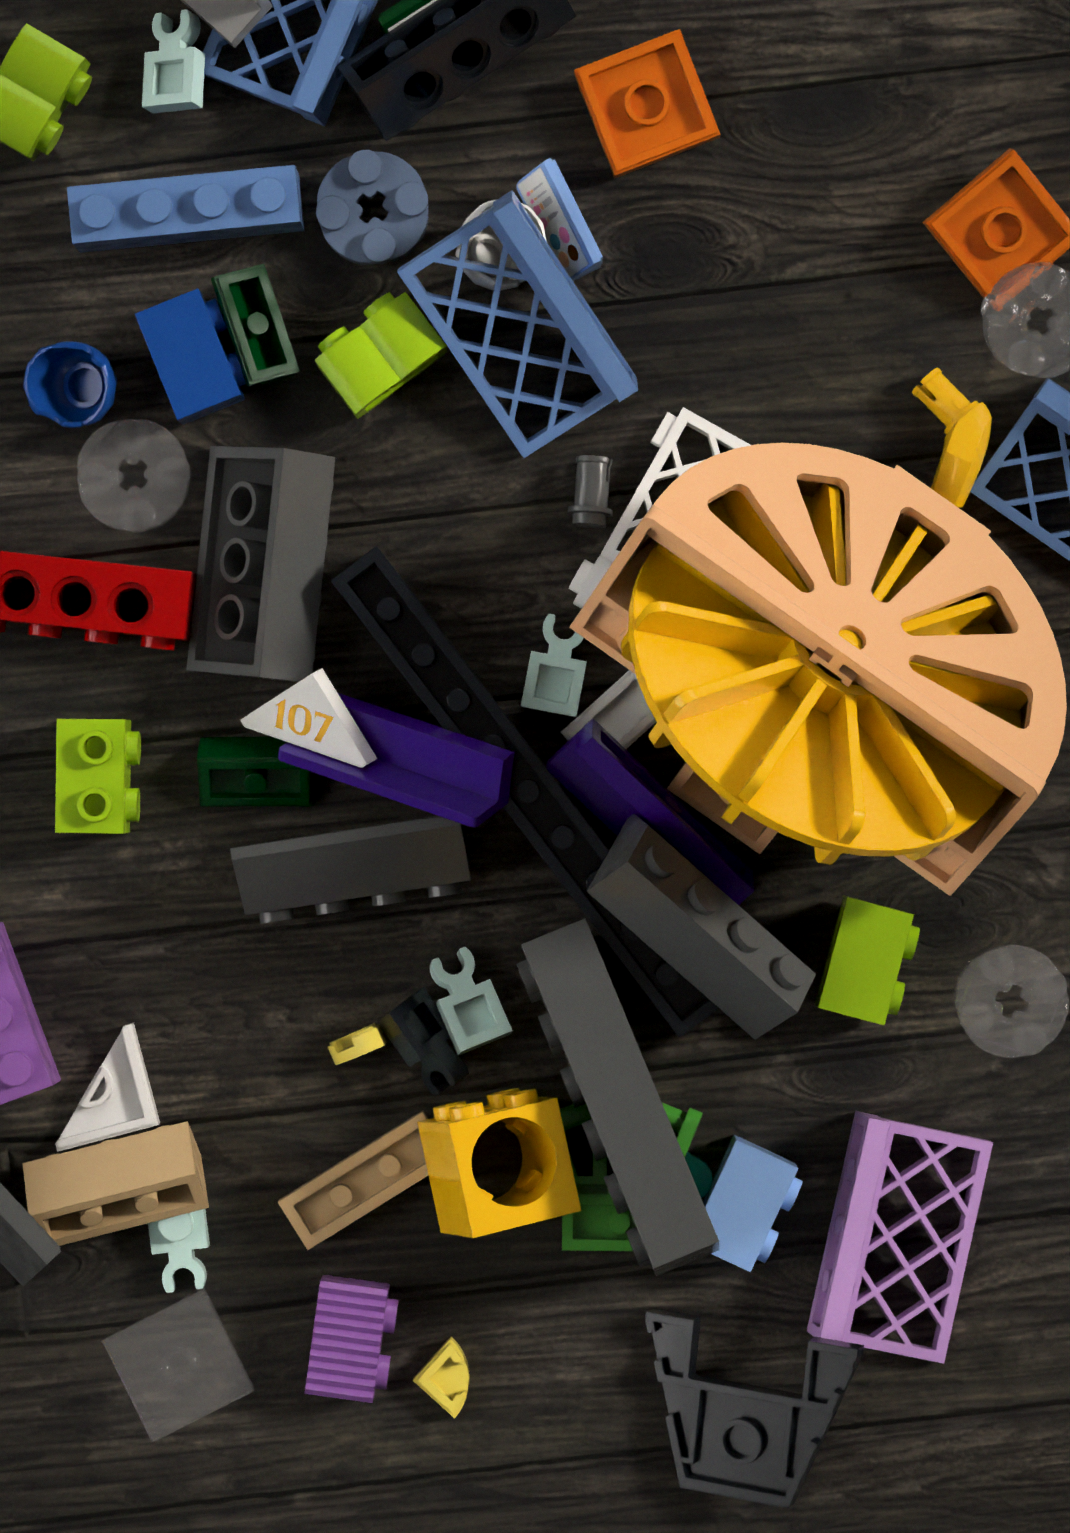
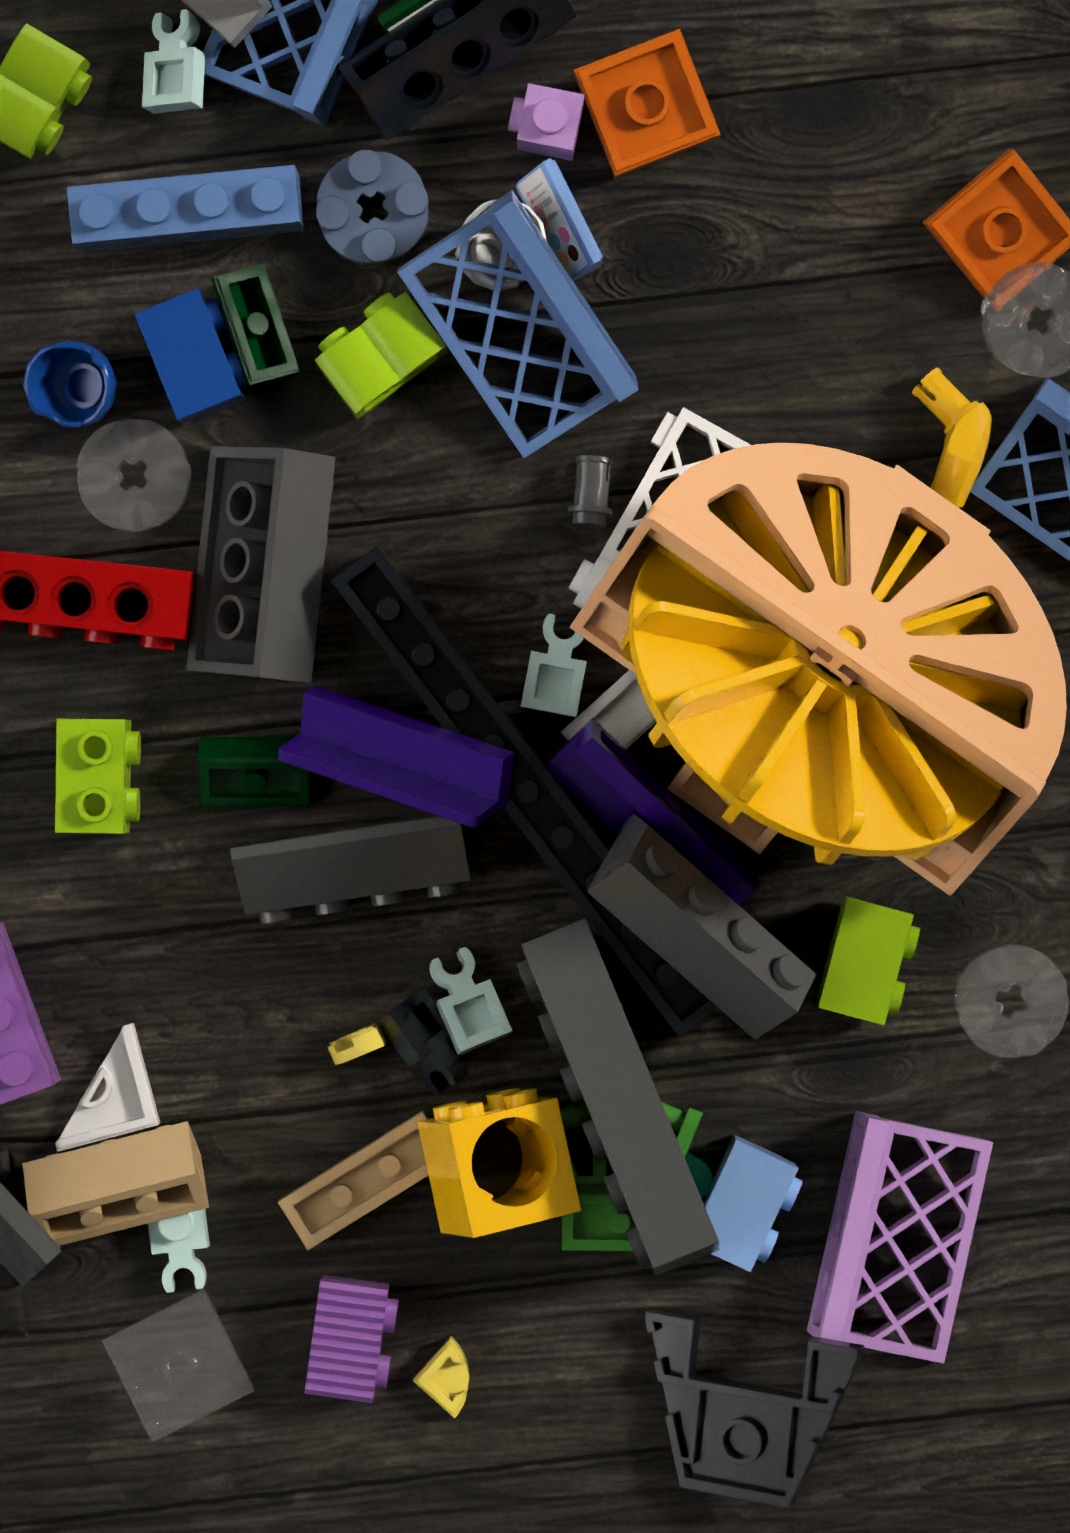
white tile [240,668,377,768] -> none
none -> lavender brick [508,83,584,161]

